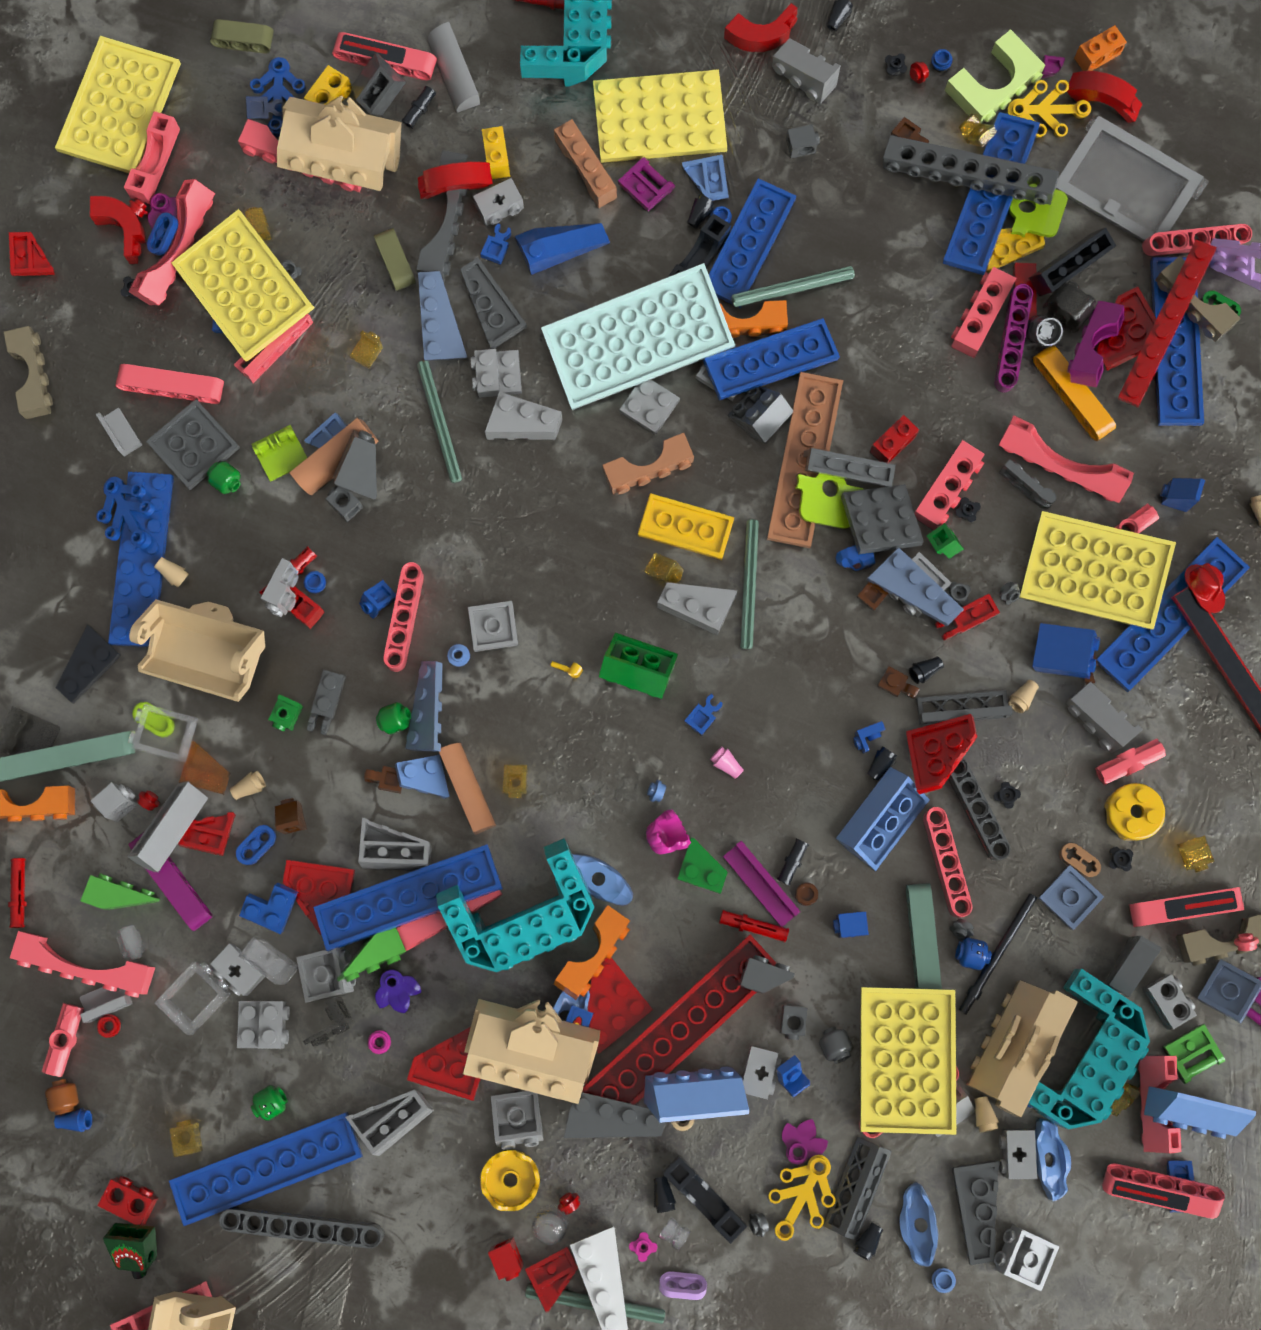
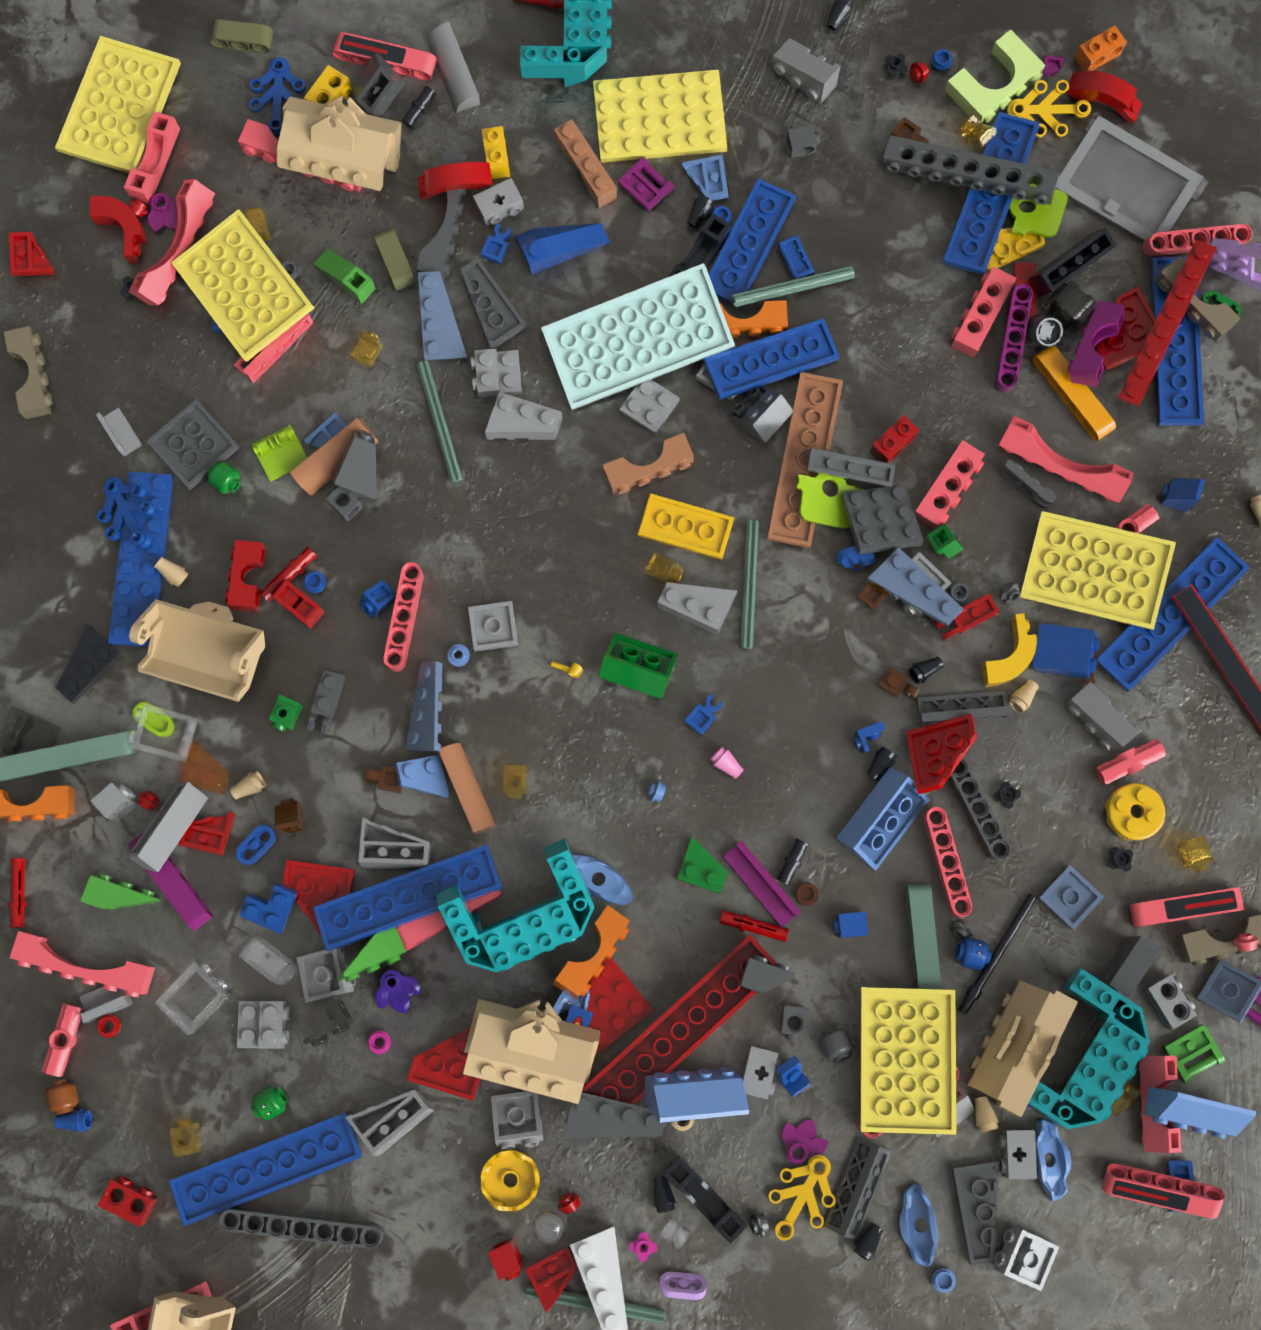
dark green torso [103,1223,157,1279] -> none
coral beam [115,364,224,404] -> none
clear brick [116,925,146,961] -> none
blue plate [147,212,178,256] -> none
light grey brick [210,943,267,996] -> none
dark blue plate [245,96,283,119] -> none
light grey plate [261,558,299,617] -> none
green head [376,702,411,735] -> none
dark pink hair [646,809,691,855] -> none
red arch [724,3,798,52] -> none
black plate [955,497,981,522] -> none
medium nougat beam [1059,843,1101,878] -> none
red piece [1185,563,1225,613] -> none
none -> red arch [225,540,266,612]
none -> bright green slope [313,248,376,304]
none -> blue plate [777,235,815,280]
none -> yellow arch [982,613,1037,687]

